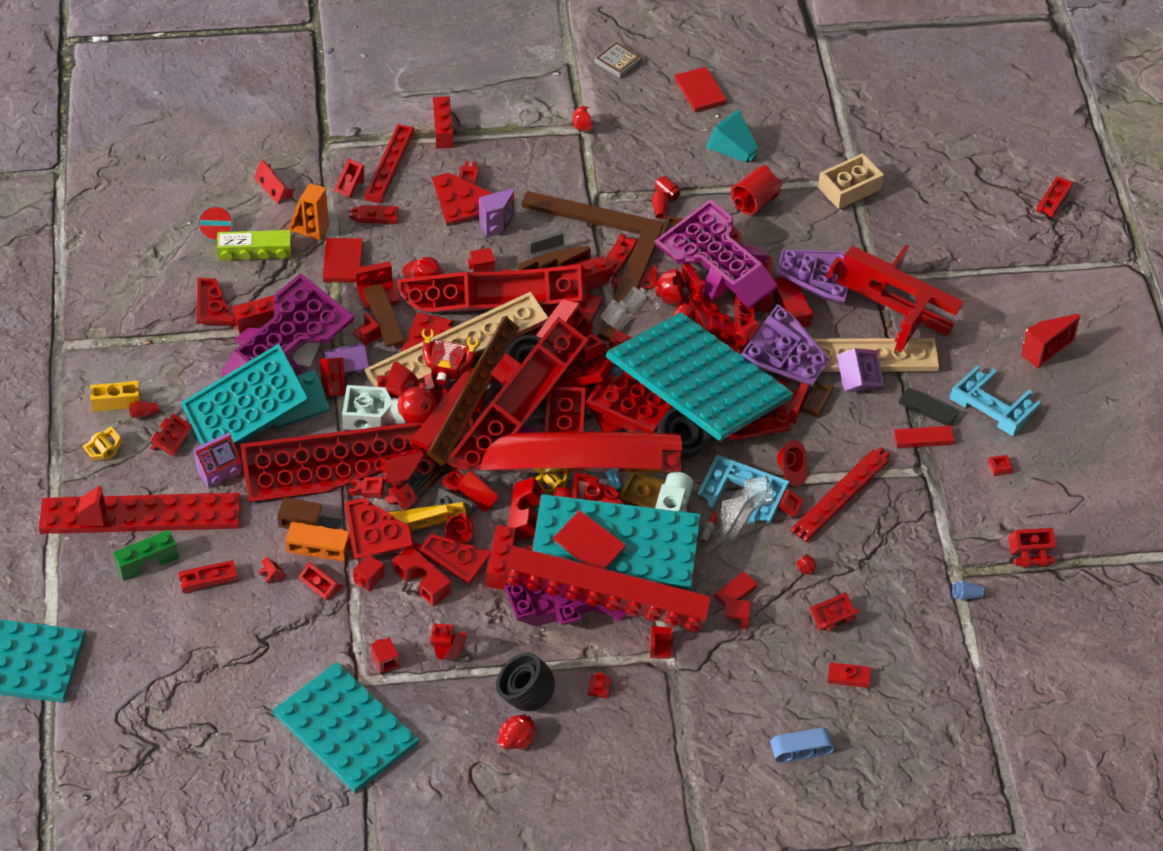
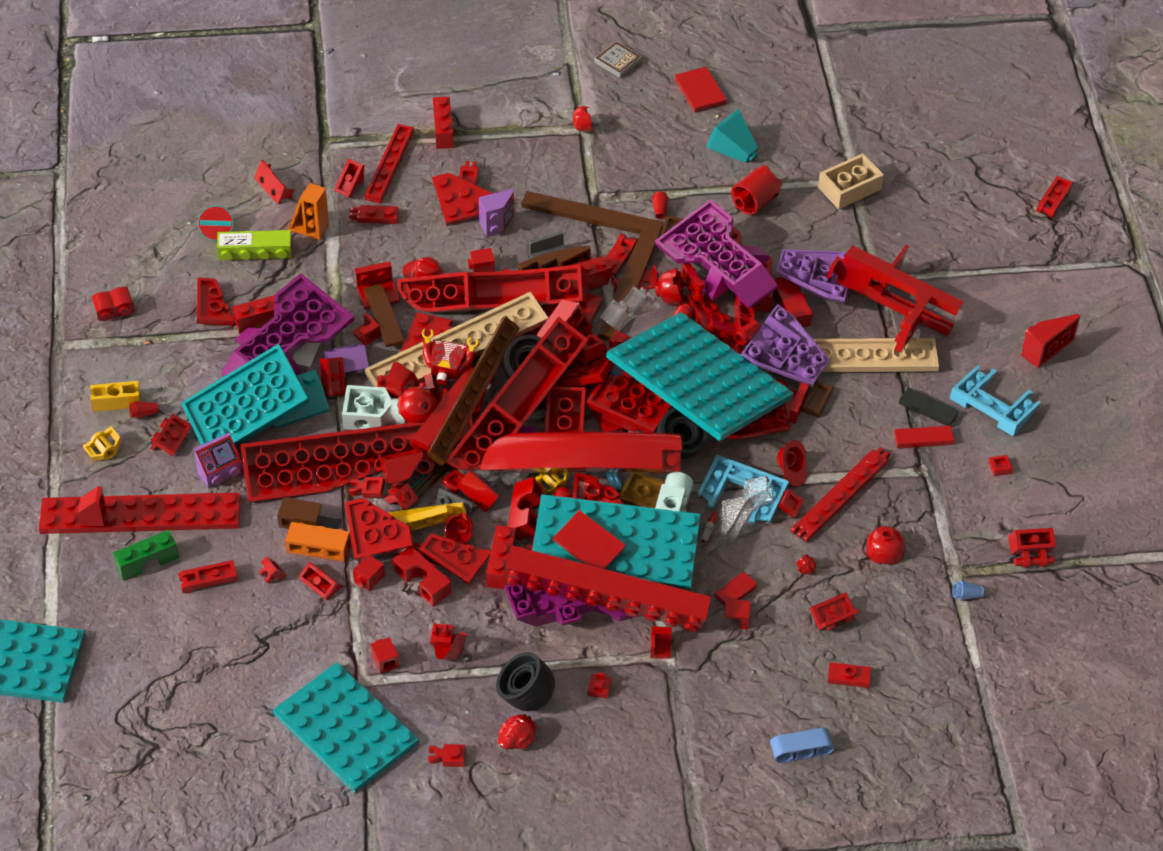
red tile [323,238,363,283] -> none
red panel [491,353,521,385] -> none
red brick [655,176,681,201] -> none
medium lavender slope [837,348,884,392] -> none
none -> red brick [91,287,135,321]
none -> red plate [428,744,465,767]
none -> red cylinder [866,526,906,566]

